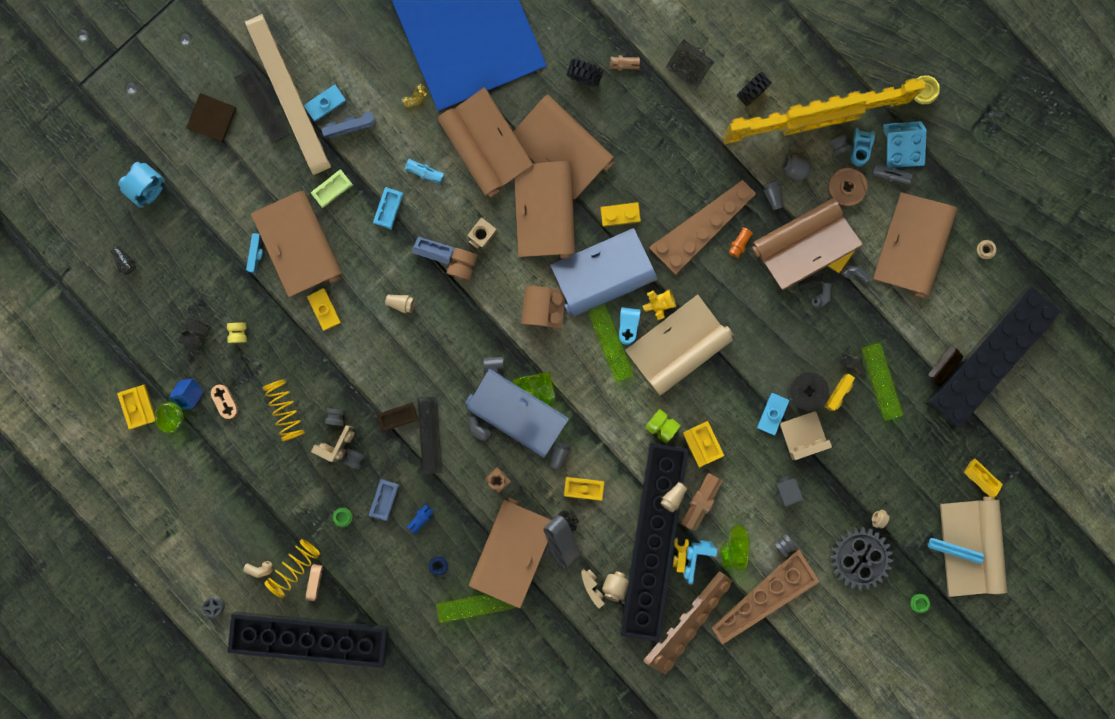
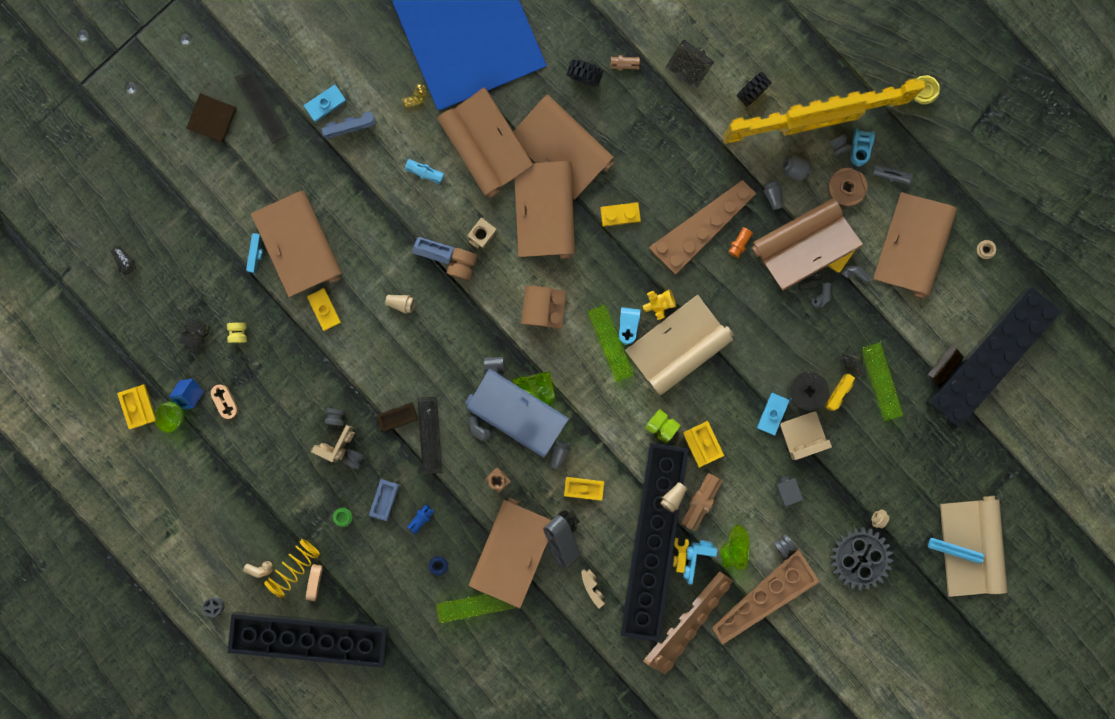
medium azure brick [118,162,165,208] -> none
tan beam [245,14,331,175] -> none
yellow piece [262,380,305,441] -> none
yellowish green plate [311,169,353,208] -> none
medium azure plate [373,187,404,230] -> none
door [550,228,658,317] -> none
tan head [602,572,628,602] -> none
medium azure bracket [883,121,926,168] -> none
bright green plate [910,594,930,613] -> none
yellow plate [964,458,1003,498] -> none

